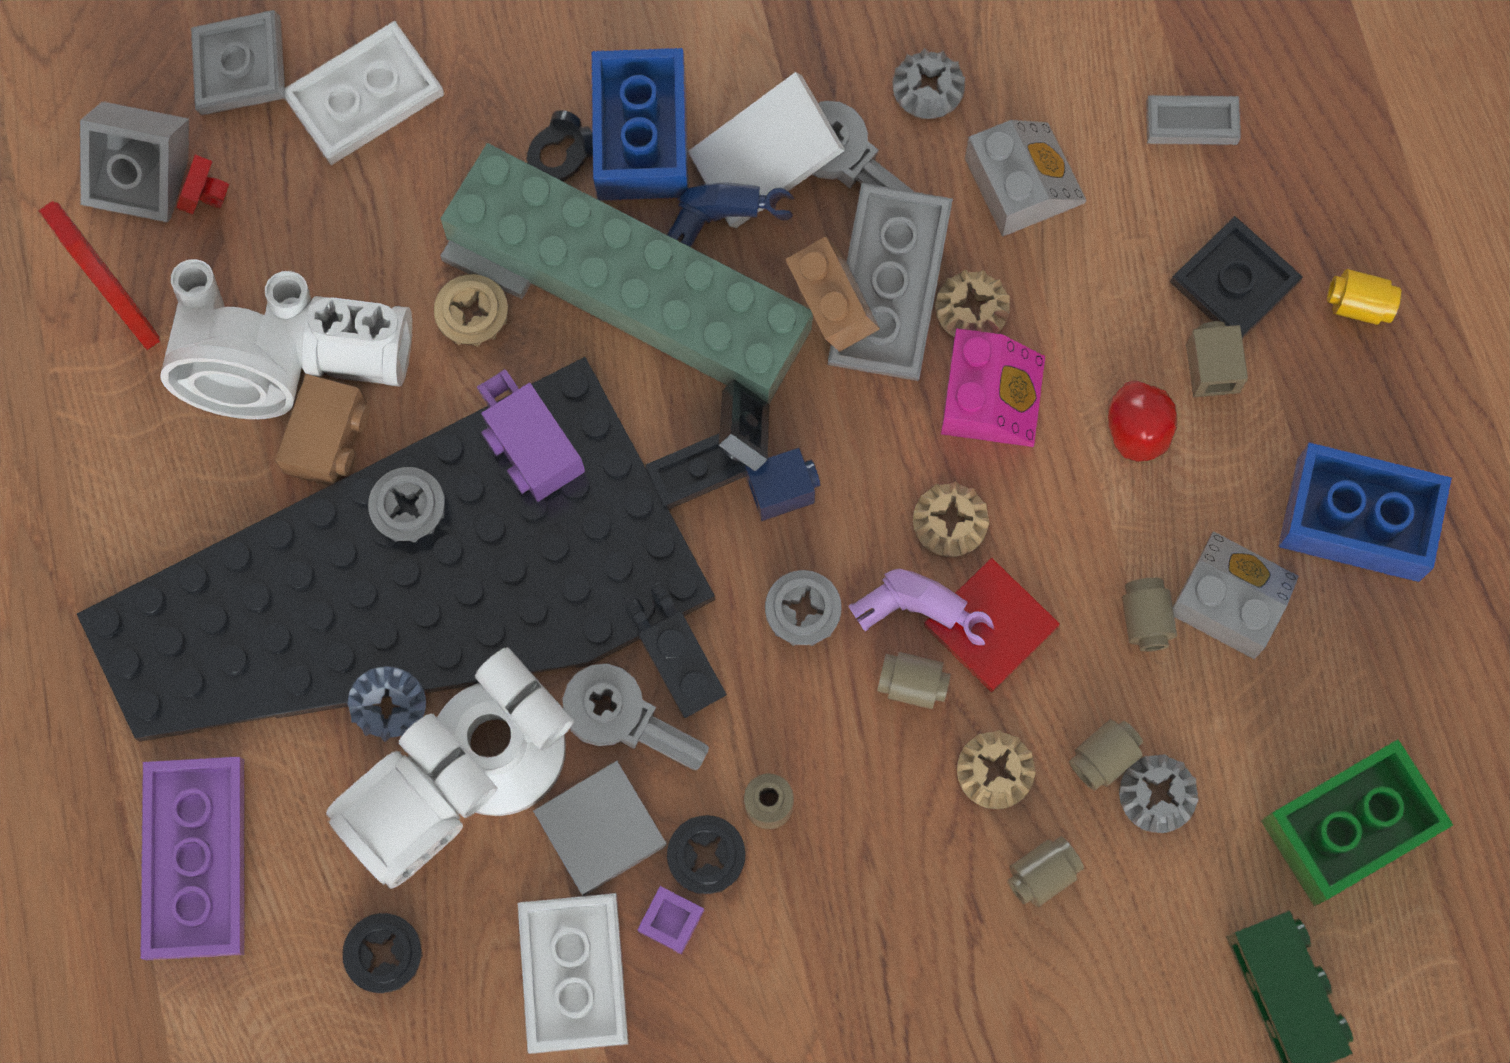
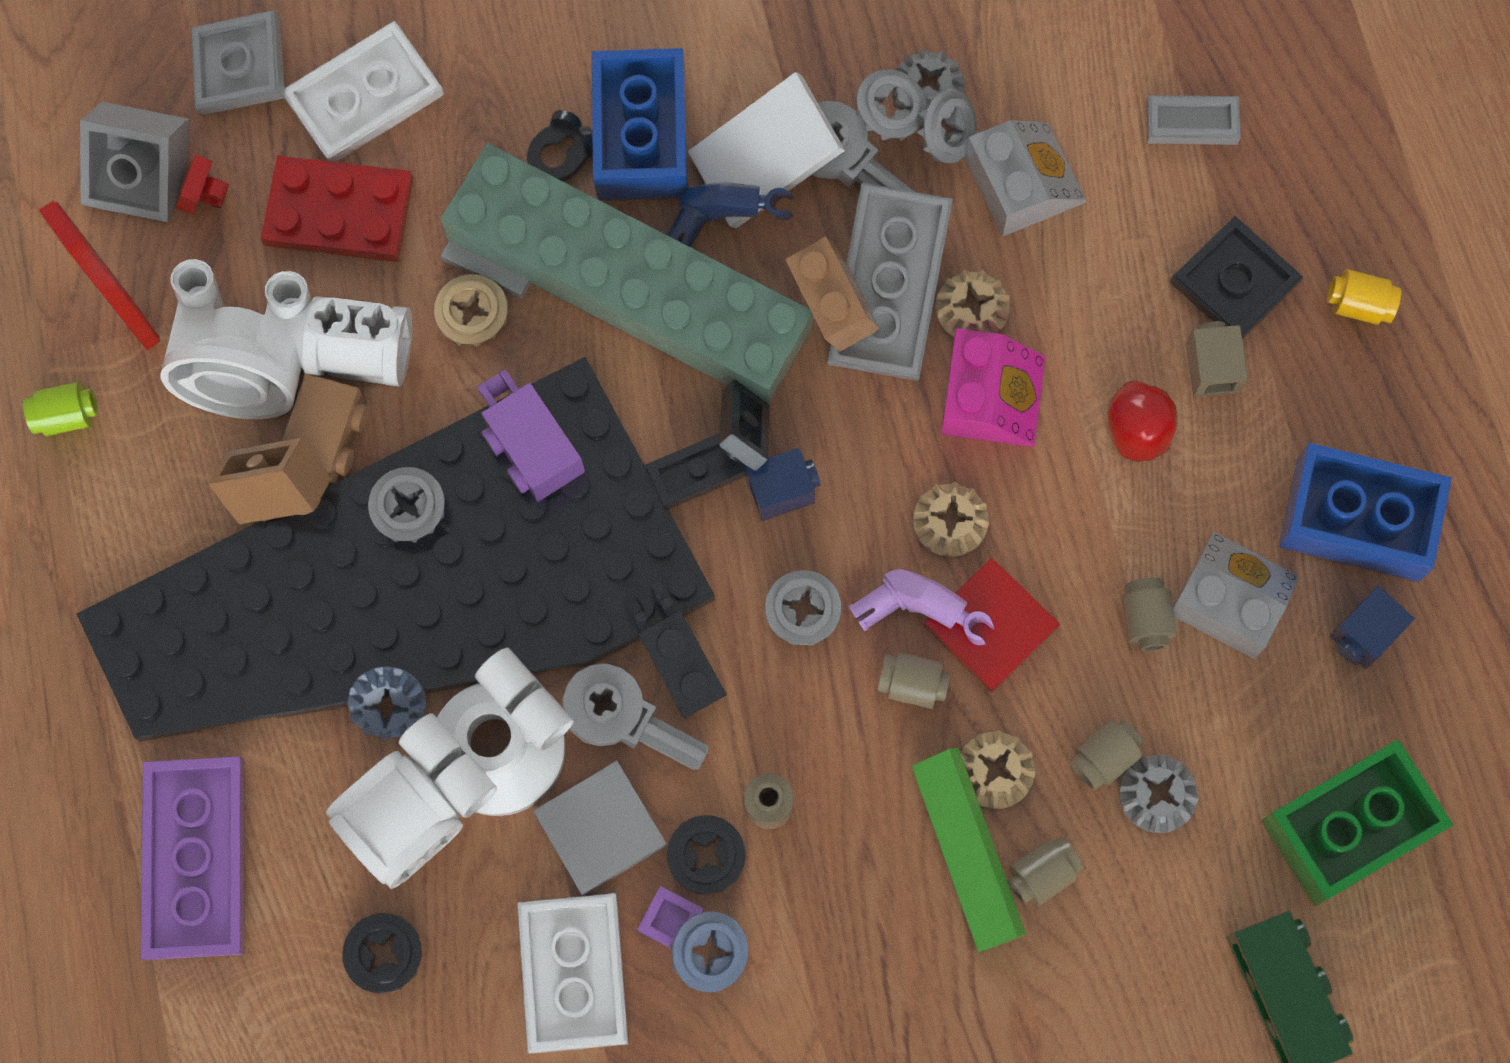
none -> lime brick [23,381,98,436]
none -> medium nougat brick [208,438,331,524]
none -> red plate [261,155,414,262]
none -> sand blue gear [670,911,748,992]
none -> light grey gear [854,69,927,141]
none -> bright green tile [912,748,1027,952]
none -> light grey gear [917,89,976,163]
none -> dark blue brick [1329,586,1415,669]

